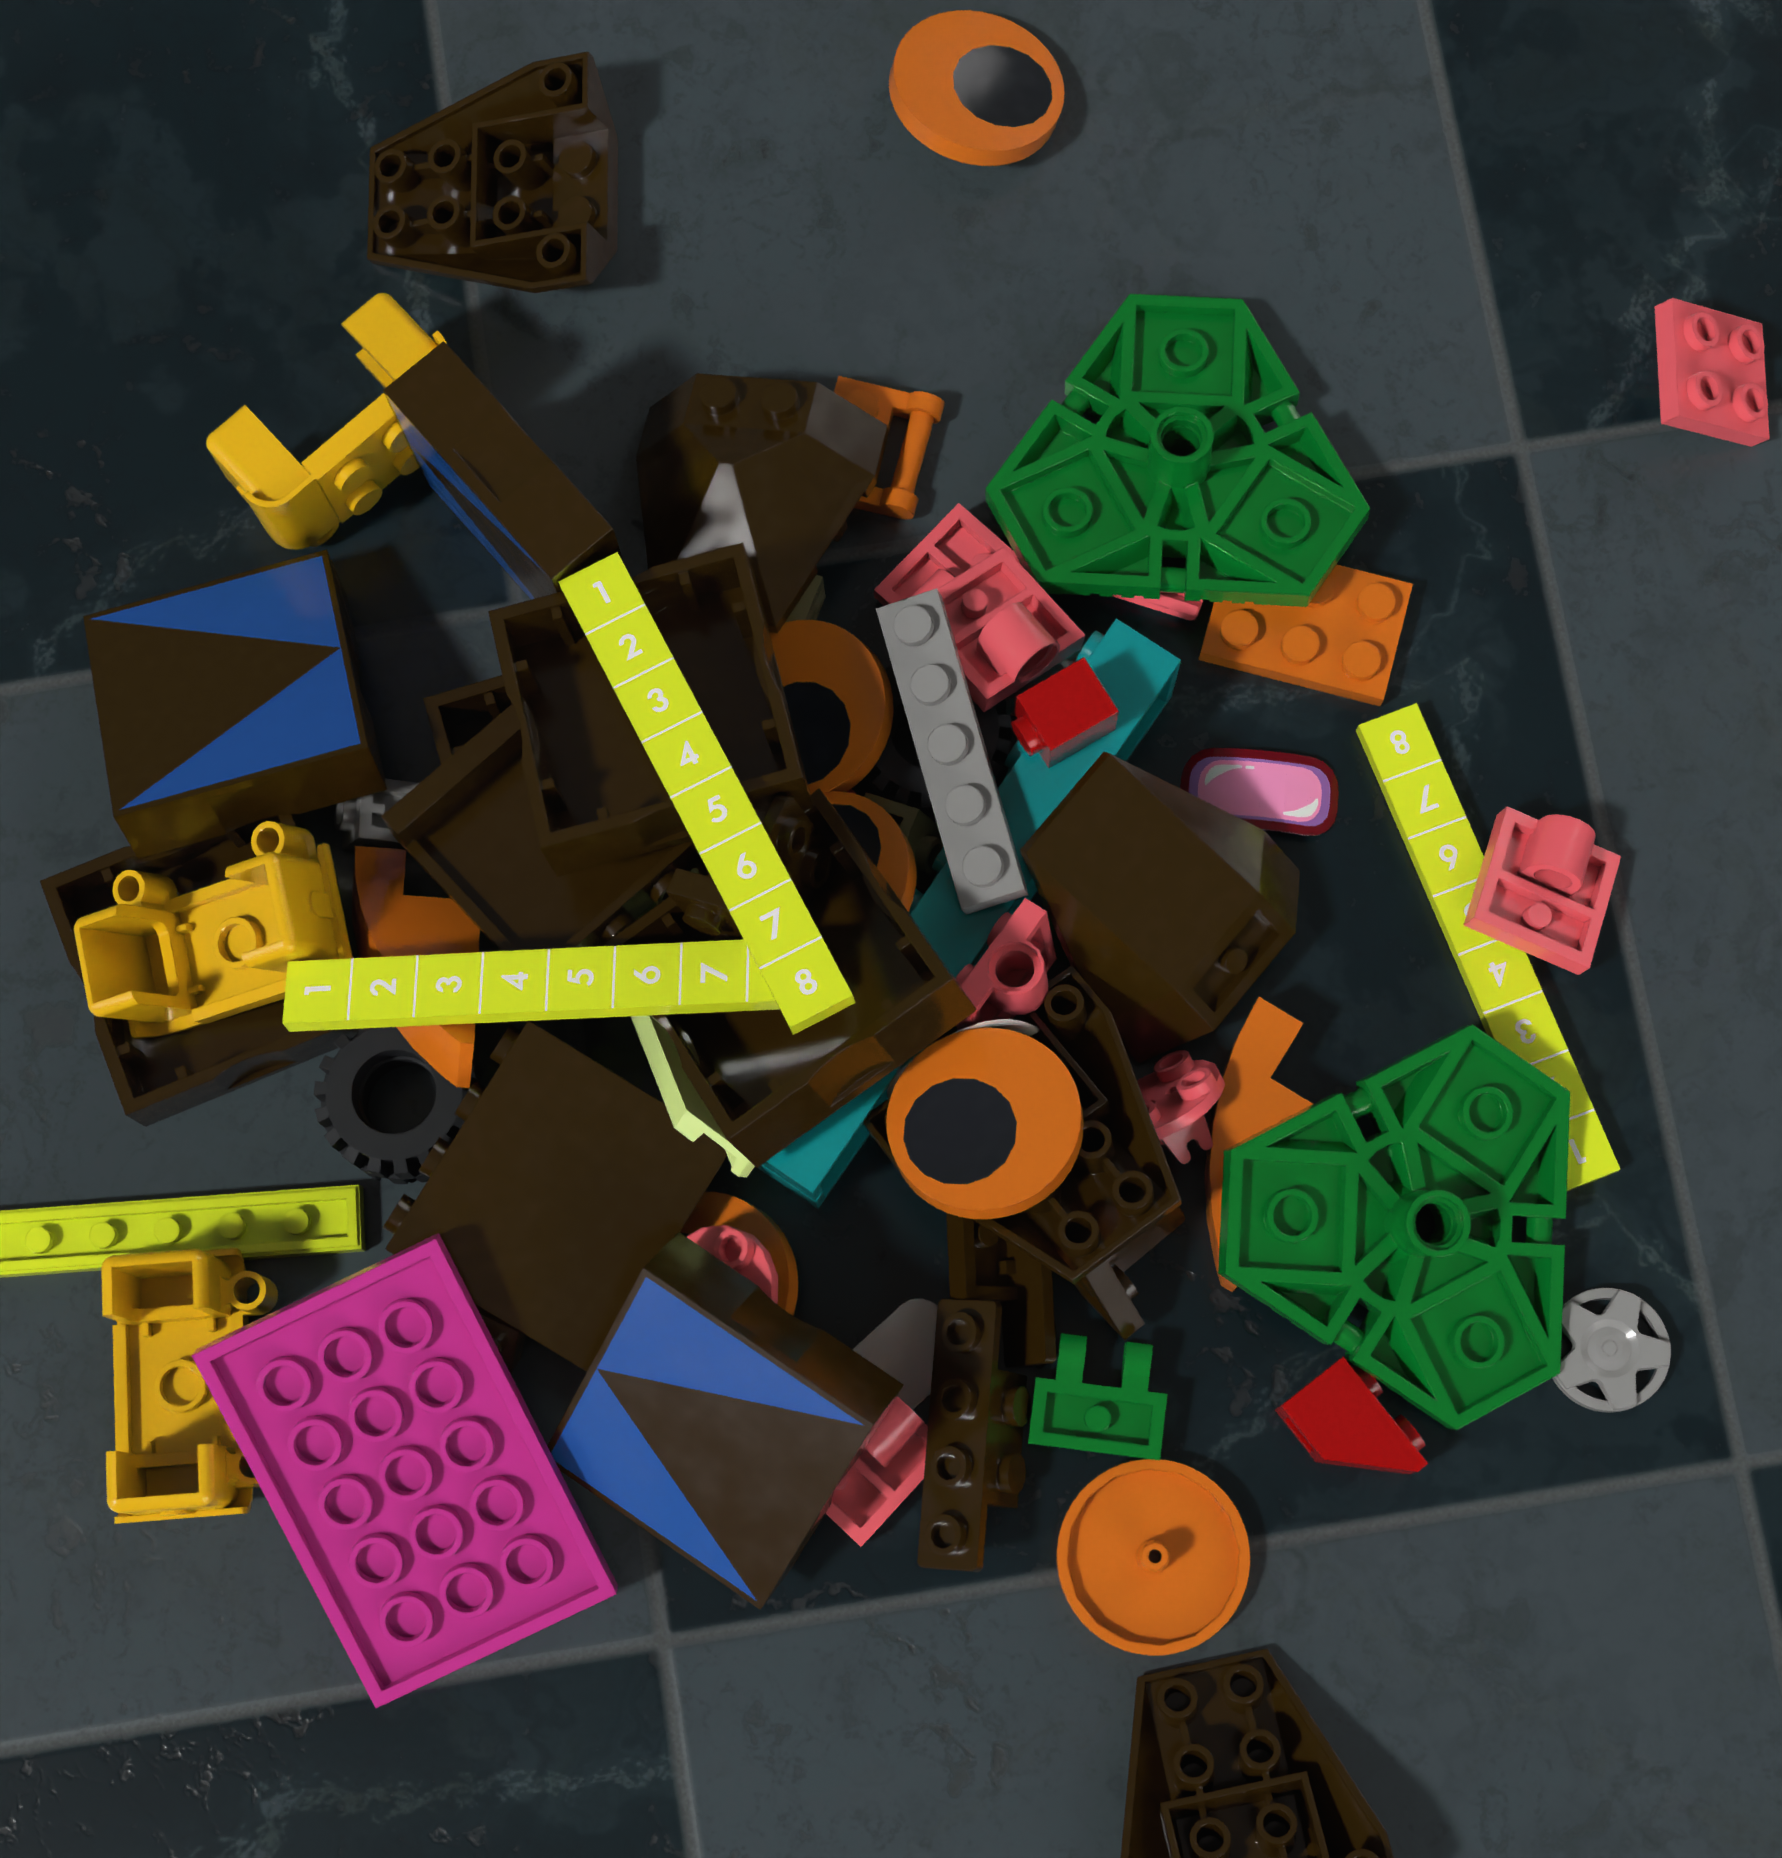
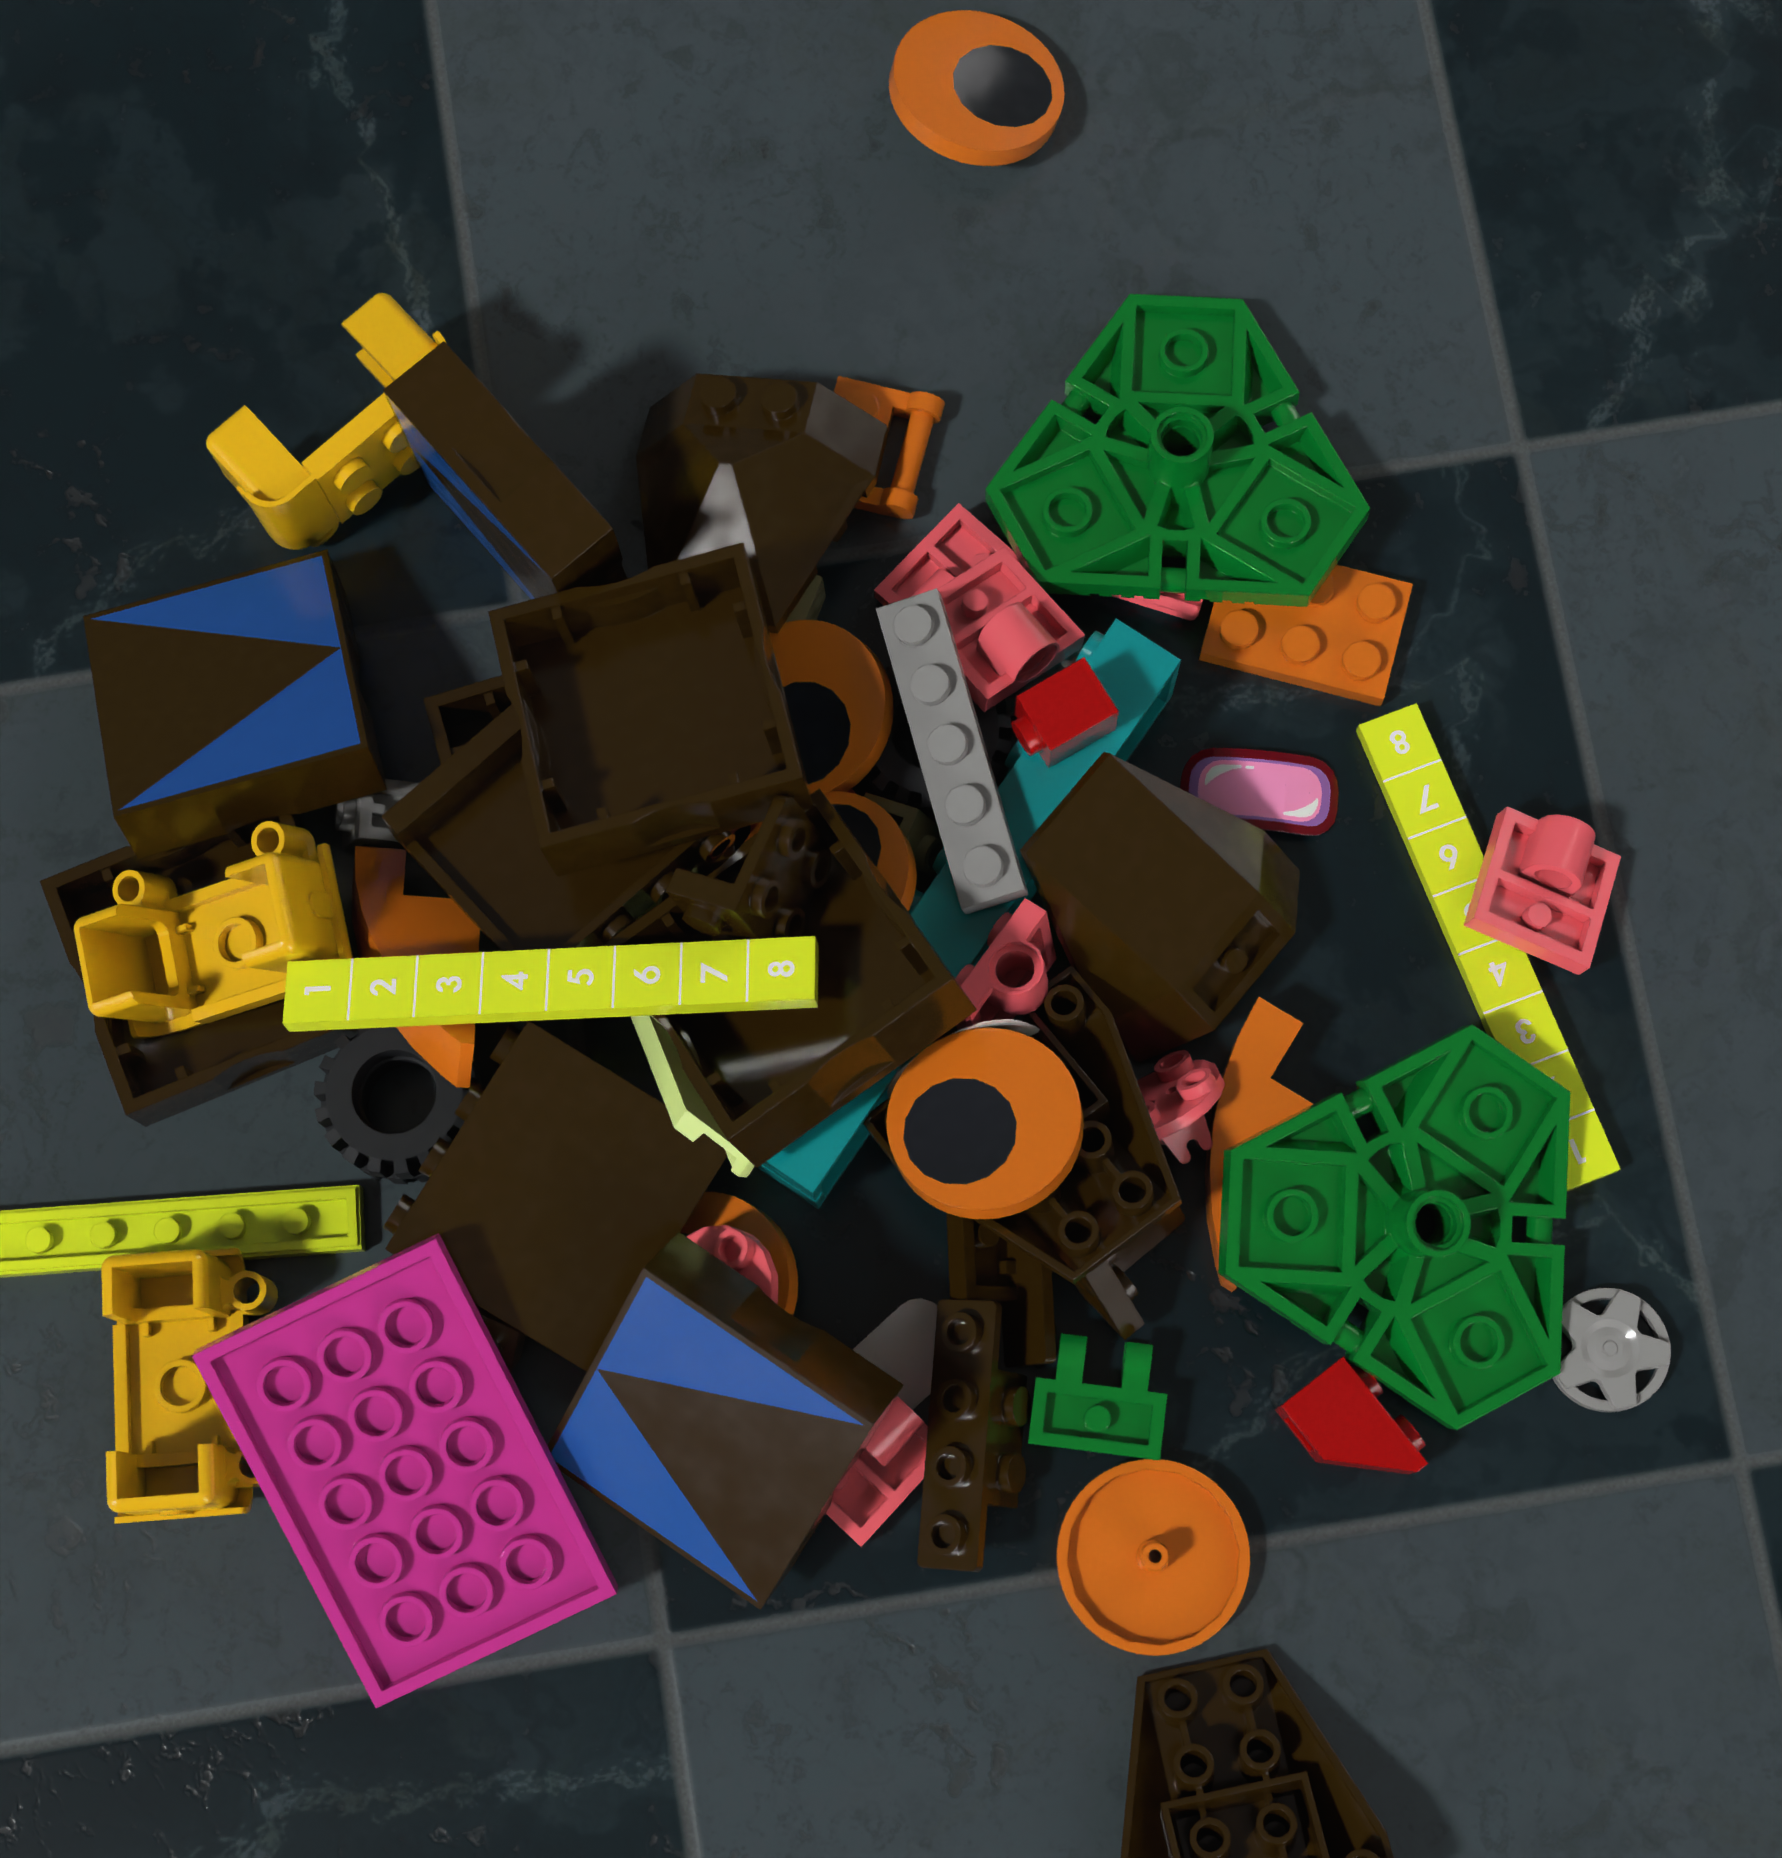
dark brown wedge [367,52,618,293] -> none
neon yellow tile [558,552,856,1035] -> none
coral plate [1654,298,1770,447] -> none

